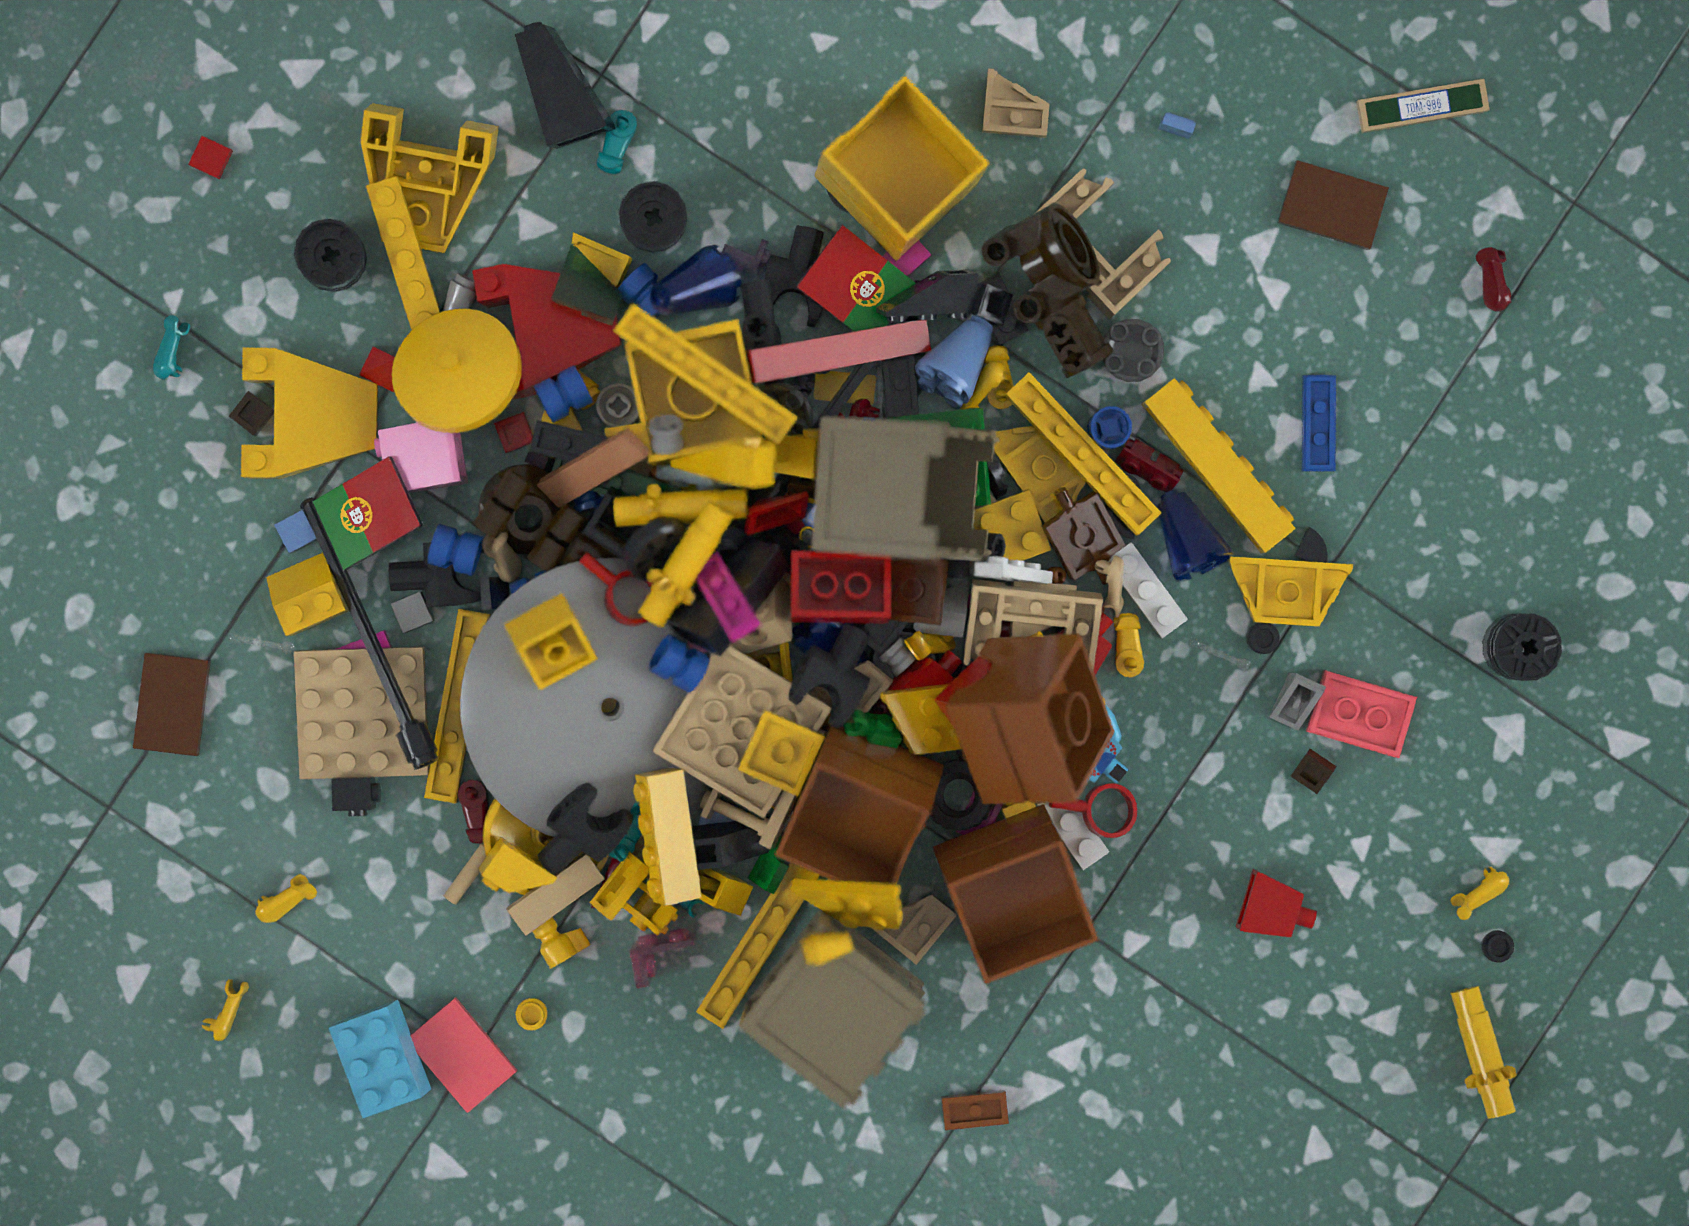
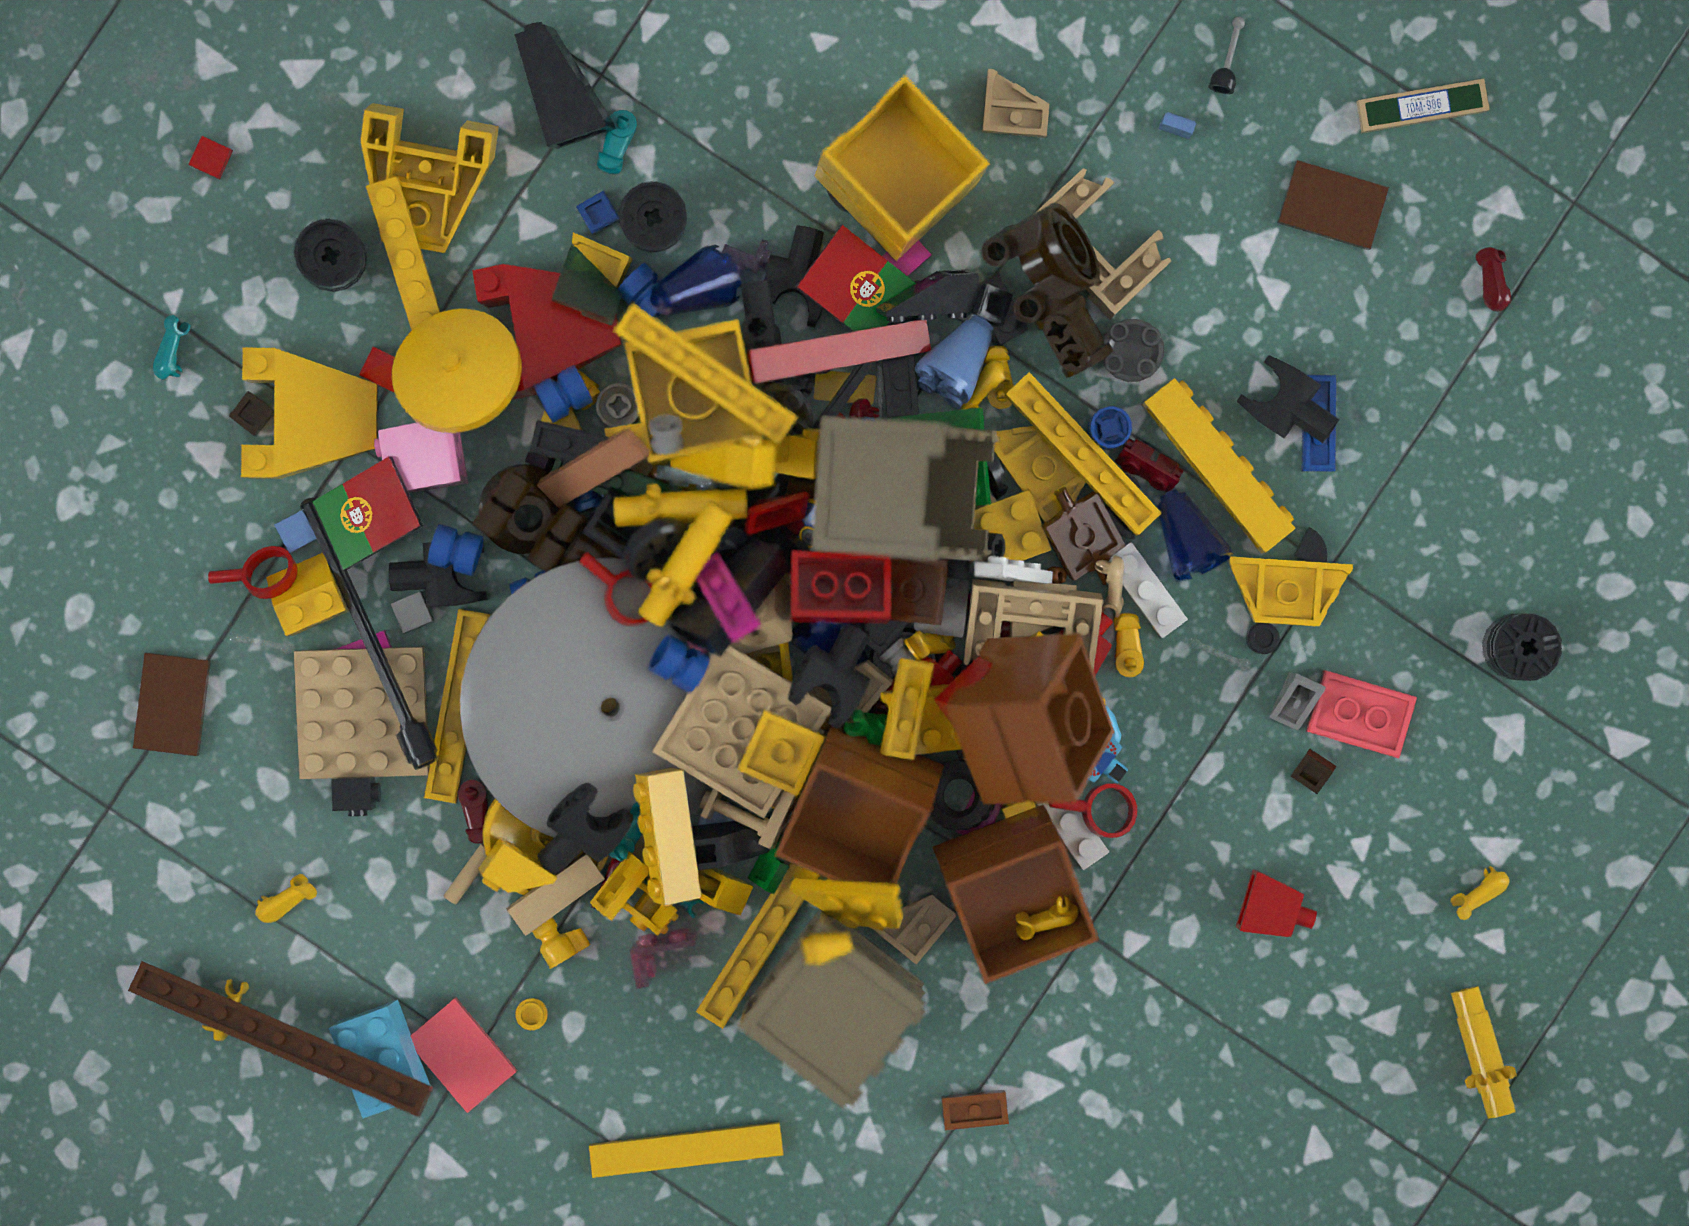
light grey cone [444,273,477,311] -> none
black tile [480,577,510,610] -> none
tan piece [482,532,522,582] -> none
red tile [494,412,533,454] -> none
yellow slope [503,593,598,690] -> none
black plate [1481,930,1514,963] -> none
none -> reddish brown plate [128,961,434,1117]
none -> red piece [208,546,298,599]
none -> blue tile [576,190,619,235]
none -> yellow tile [589,1122,784,1178]
none -> yellow tile [880,657,934,760]
none -> yellow piece [1016,895,1078,940]
none -> hinge [1209,17,1245,94]
none -> black connector [1237,355,1339,443]

